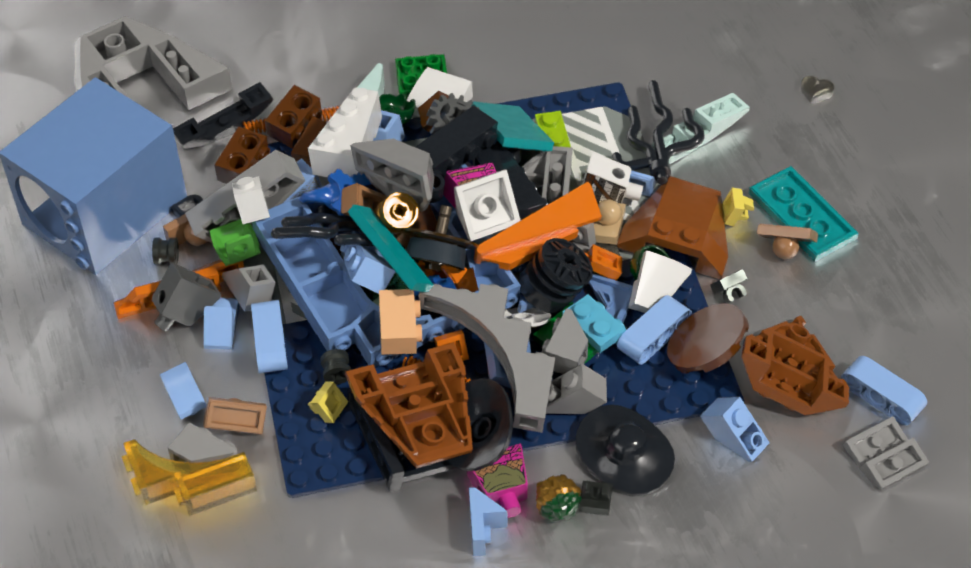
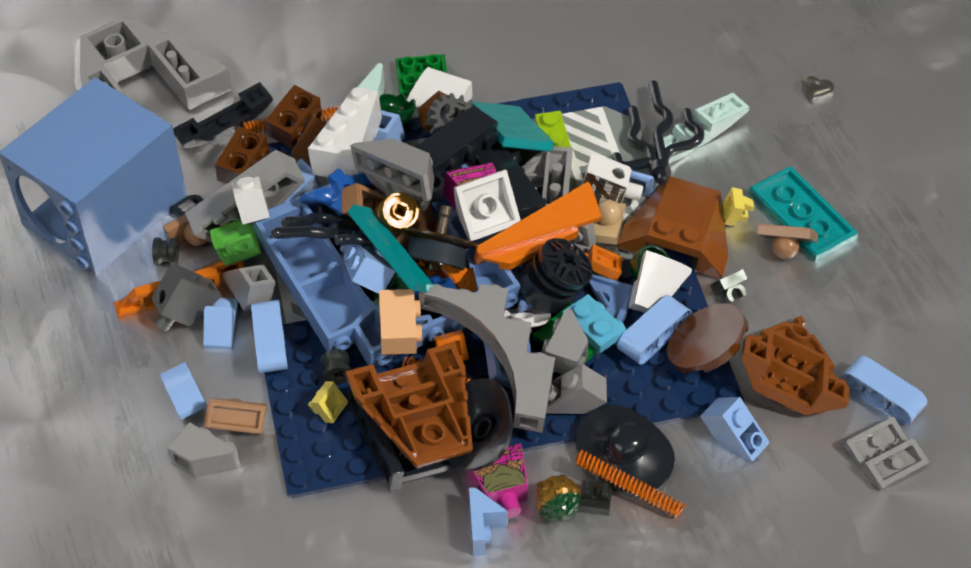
clear yellow arch [121,439,257,516] -> none
none -> orange piece [575,449,686,518]

